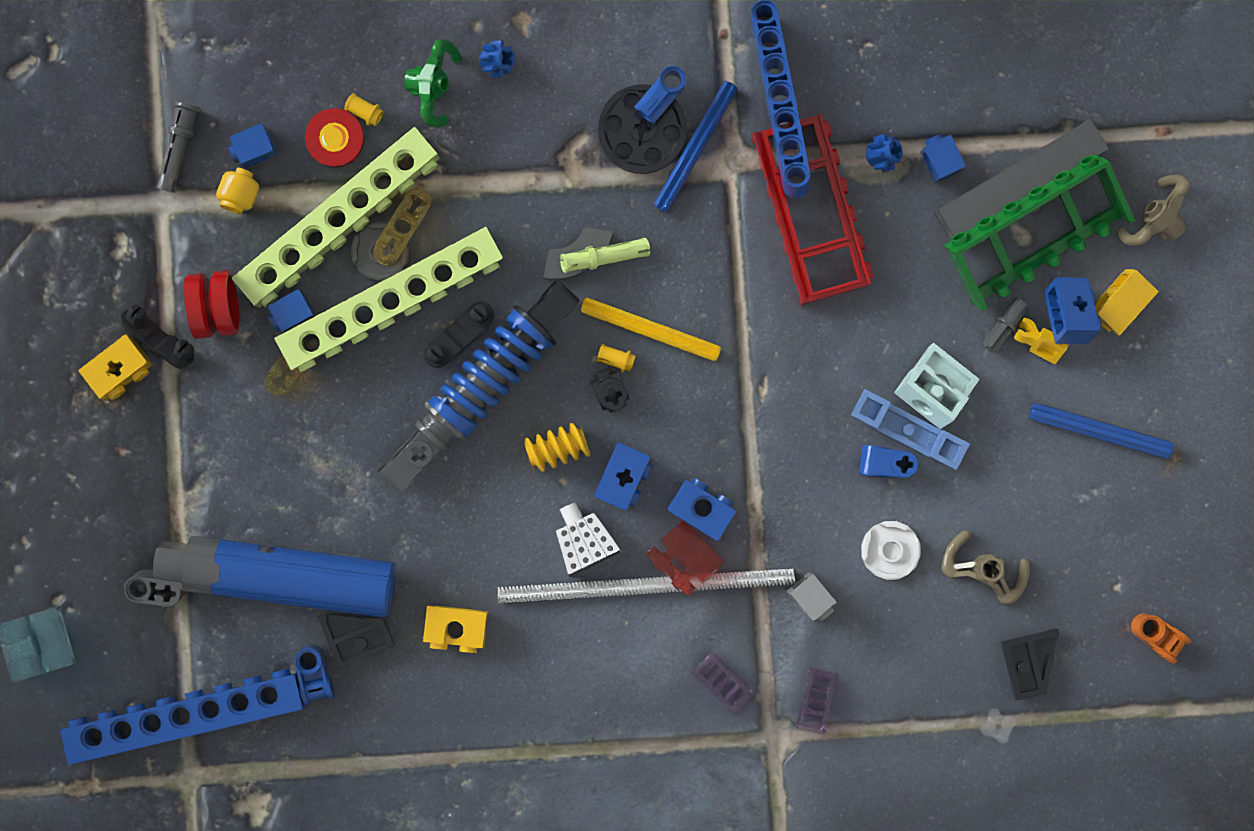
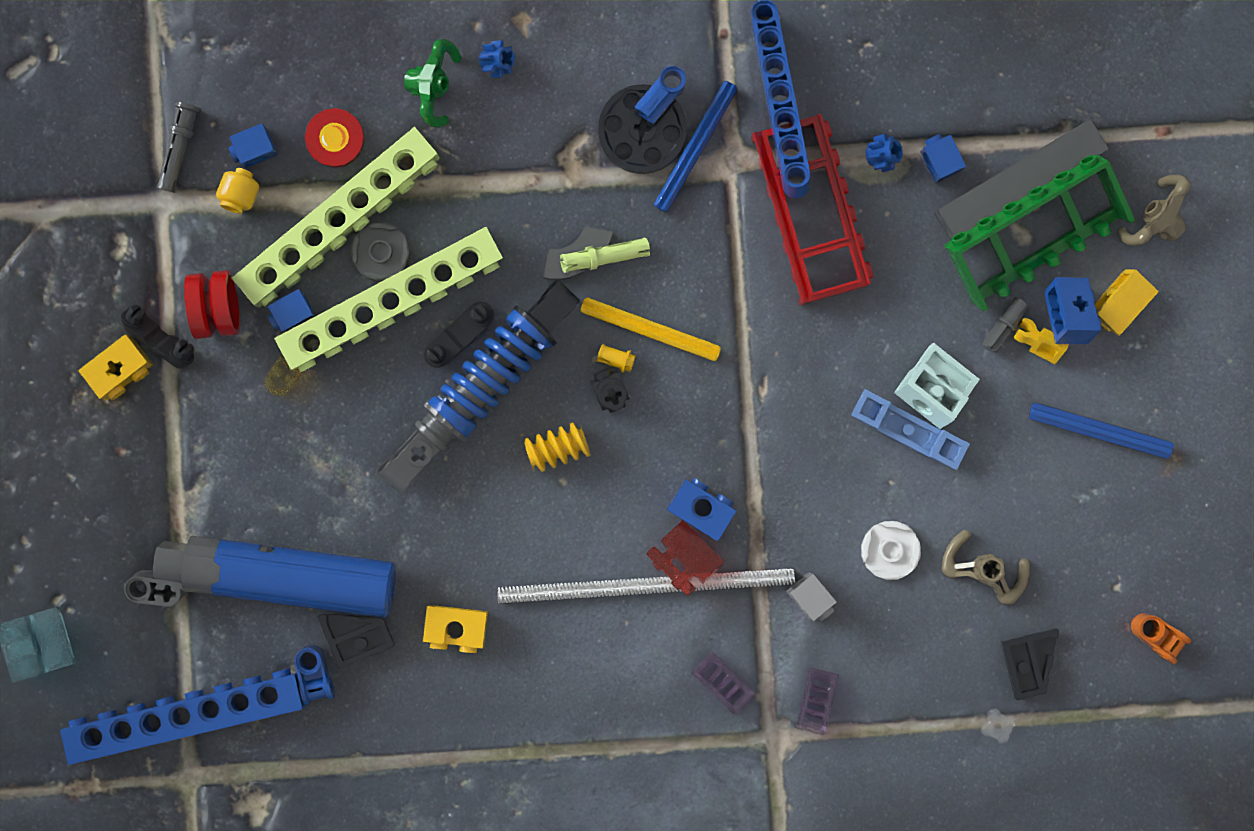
yellow pin [344,93,384,126] -> none
clear yellow beam [373,188,431,265] -> none
white torso [556,502,621,577] -> none
blue brick [593,442,653,511] -> none
blue piece [859,445,918,478] -> none

